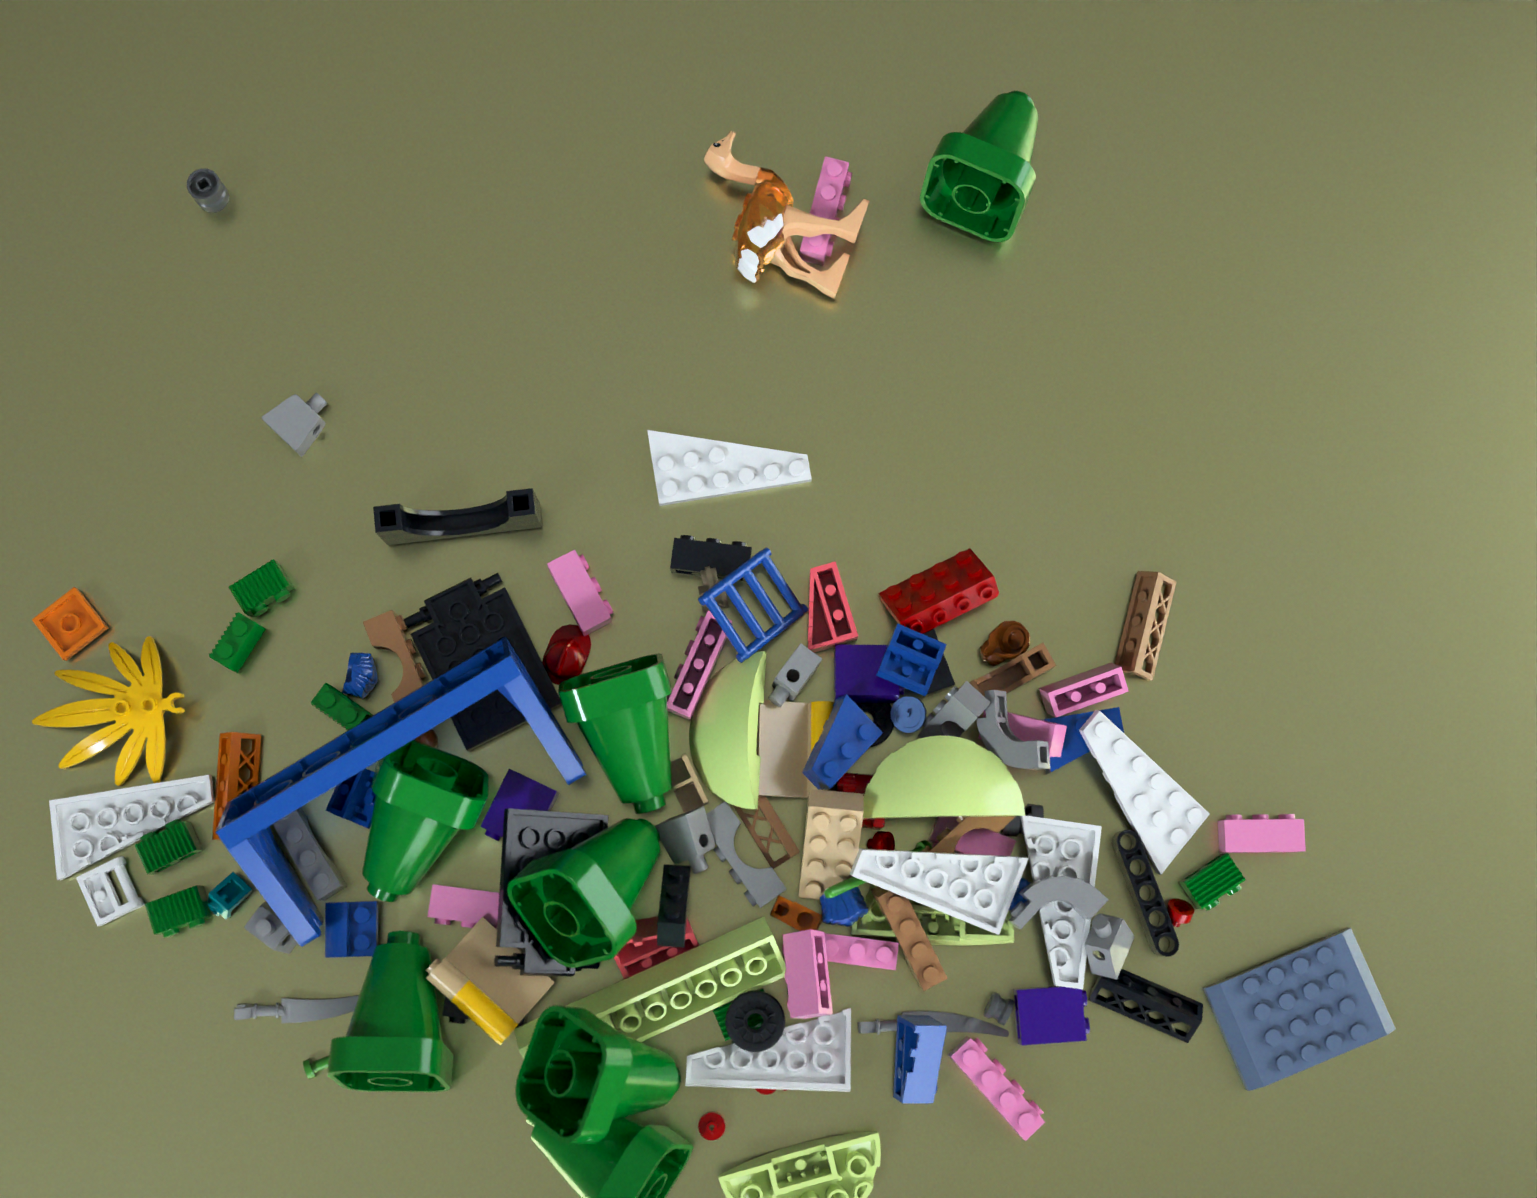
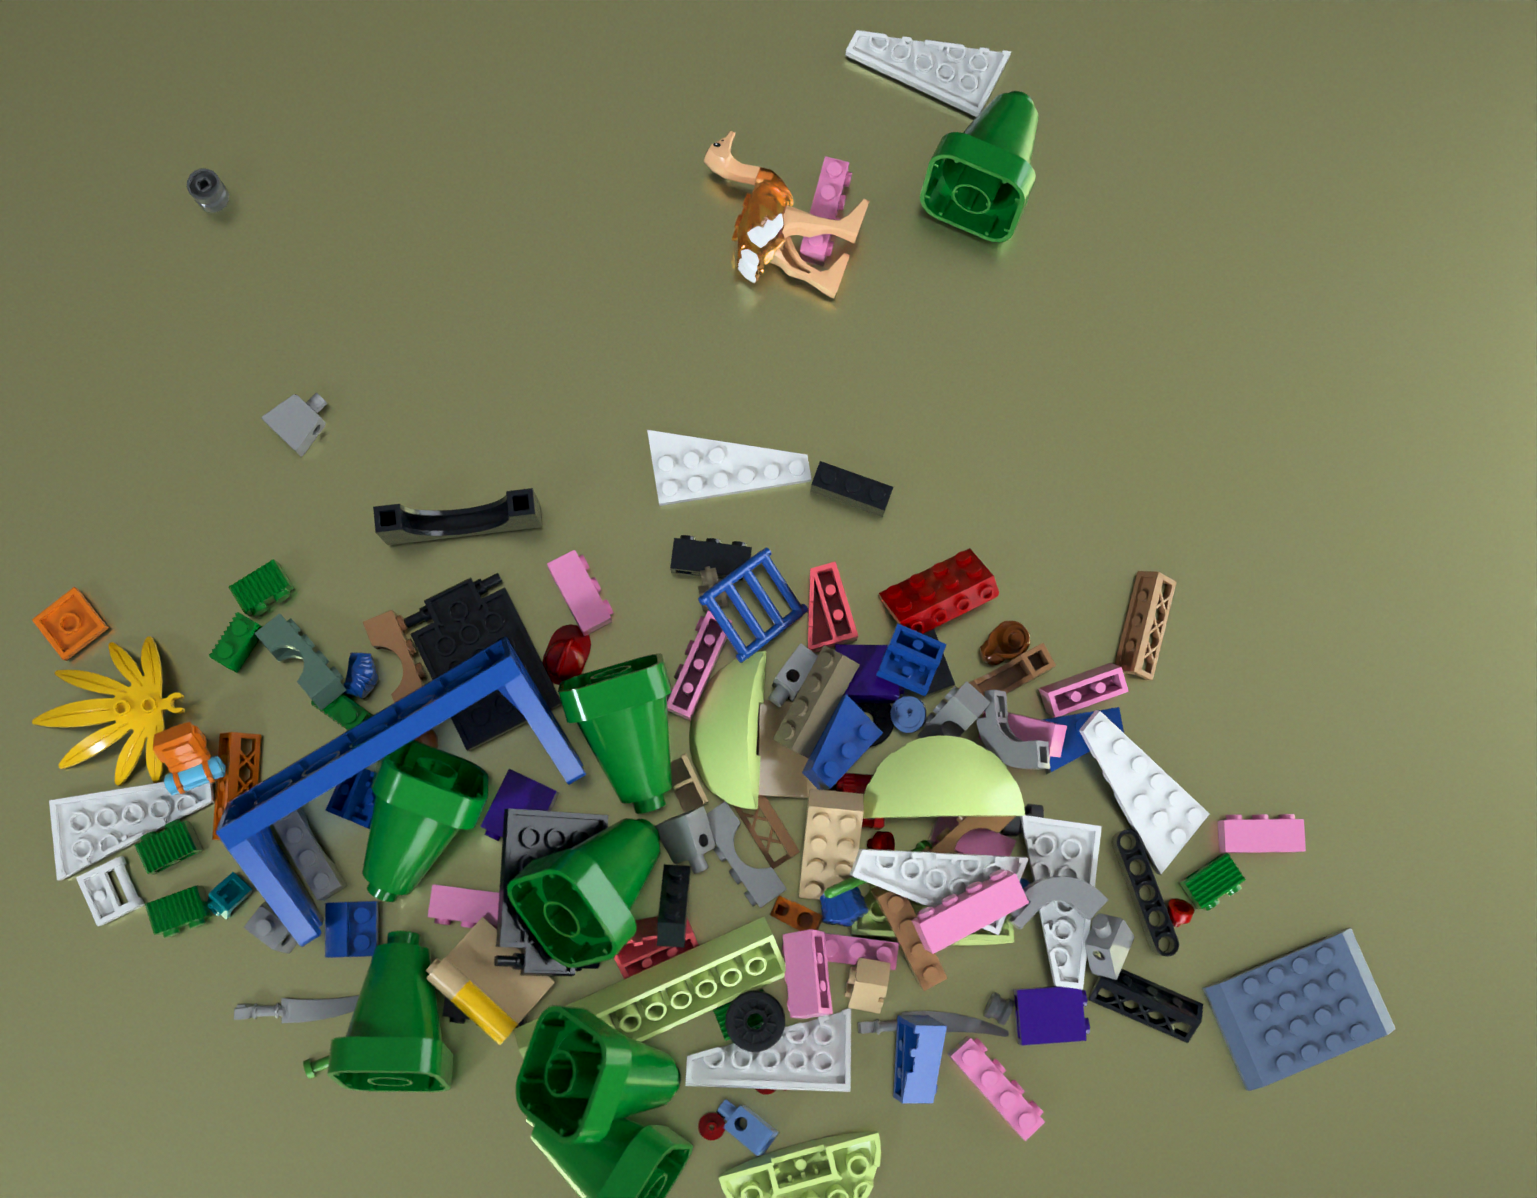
none -> orange piece [153,721,226,795]
none -> sand green arch [255,613,346,710]
none -> medium blue torso [716,1099,780,1156]
none -> dark tan brick [773,645,860,758]
none -> black brick [810,461,893,517]
none -> white wing [845,30,1011,117]
none -> tan brick [845,957,891,1014]
none -> bright pink brick [912,869,1029,954]

